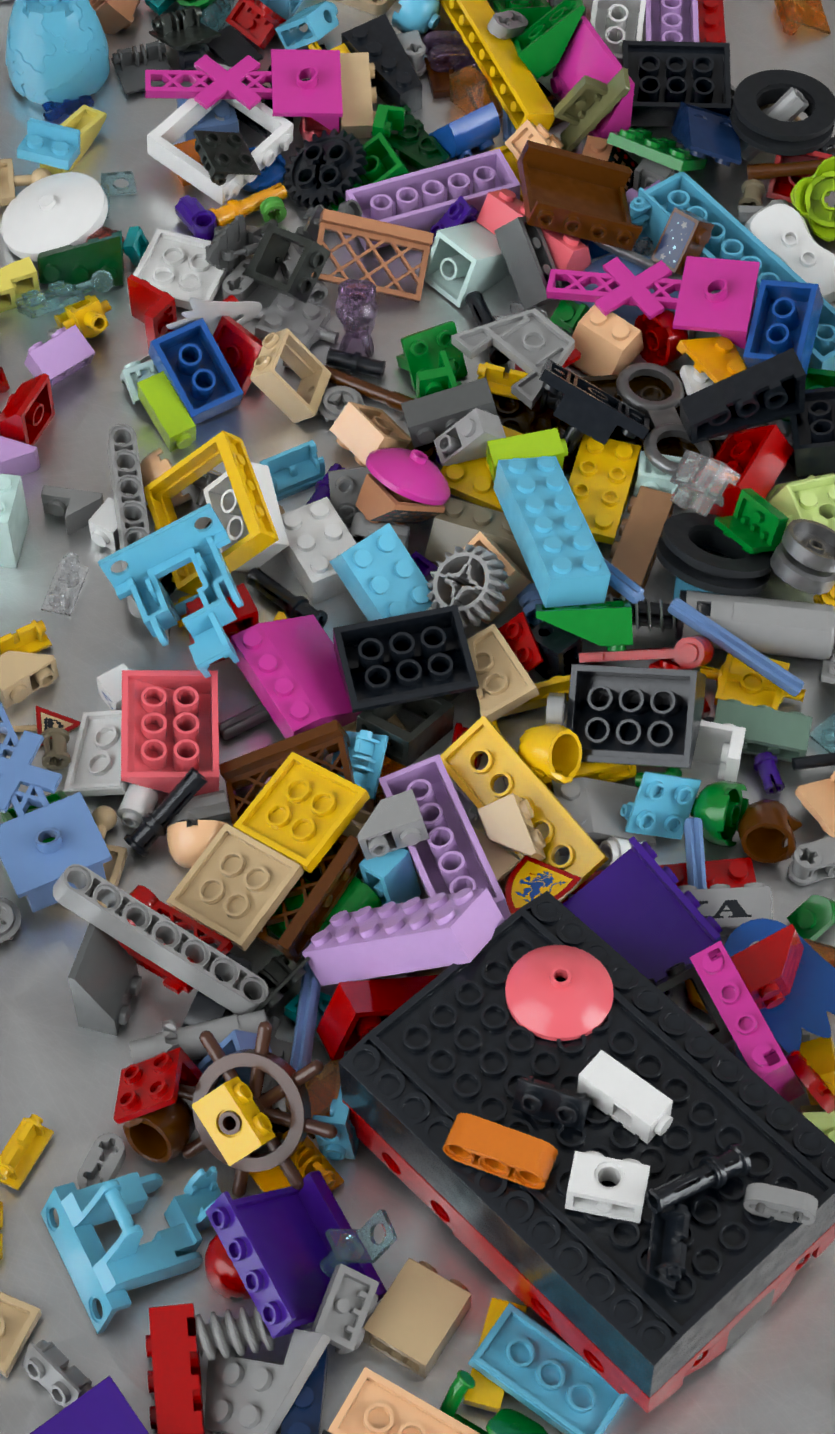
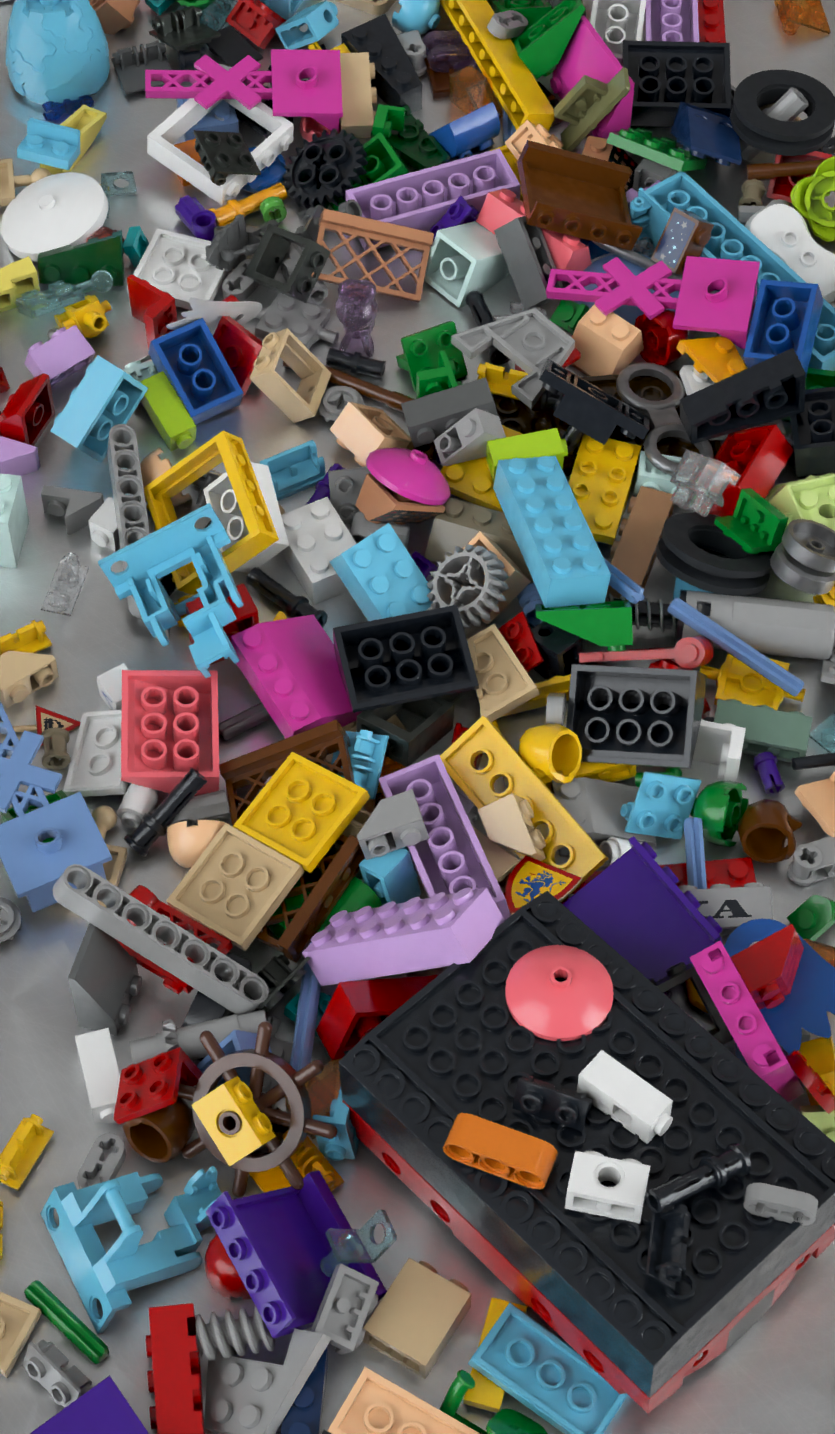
none -> green axle [24,1280,109,1364]
none -> medium azure brick [50,355,148,463]
none -> white brick [75,1028,120,1124]

